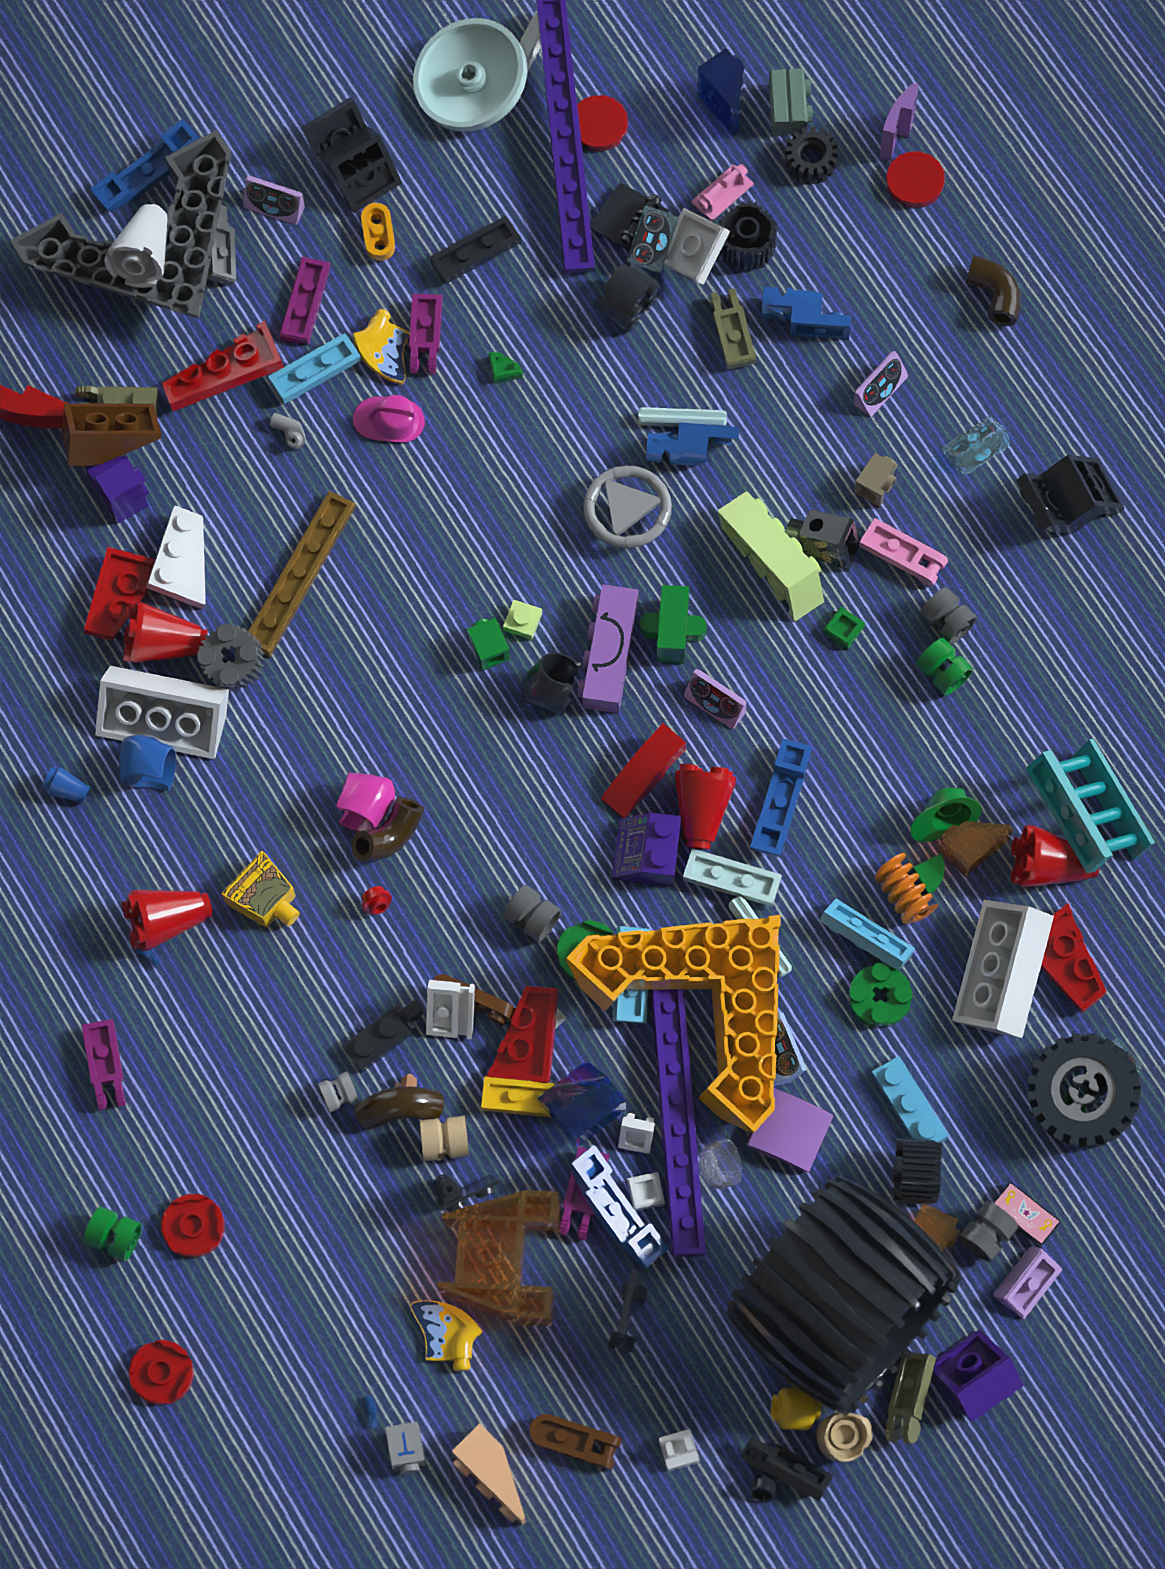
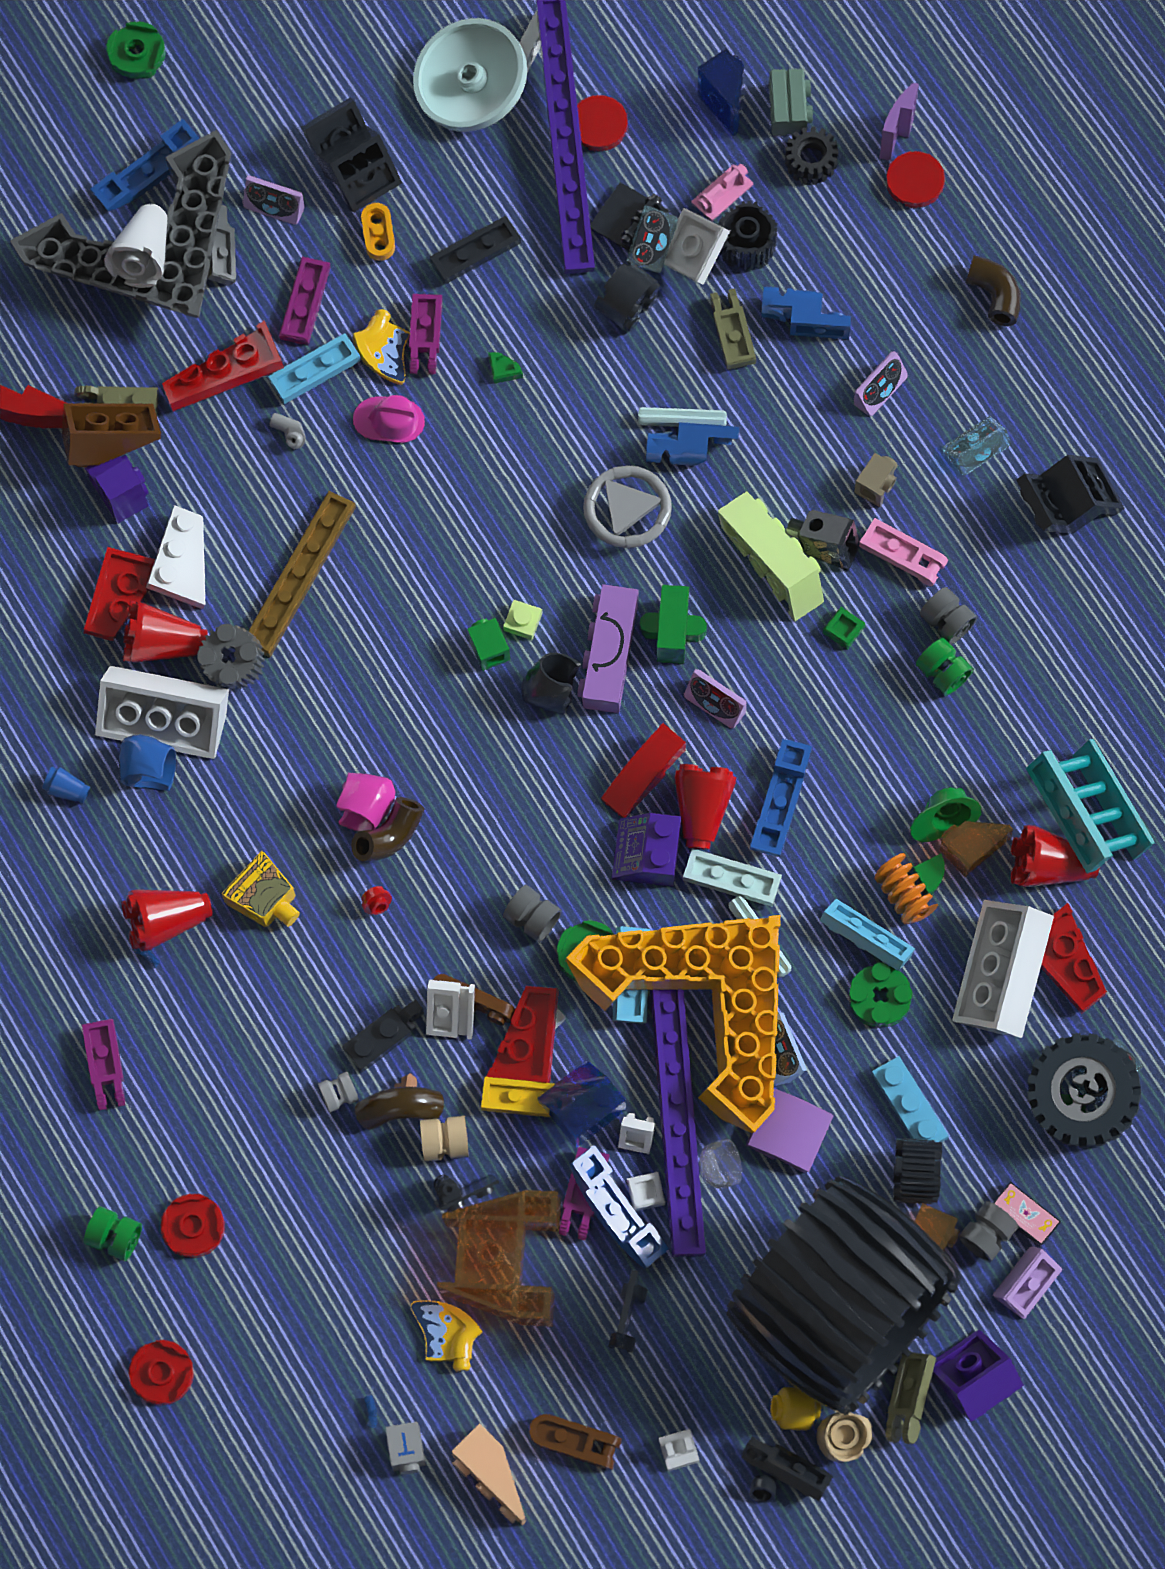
none -> green plate [107,21,166,78]

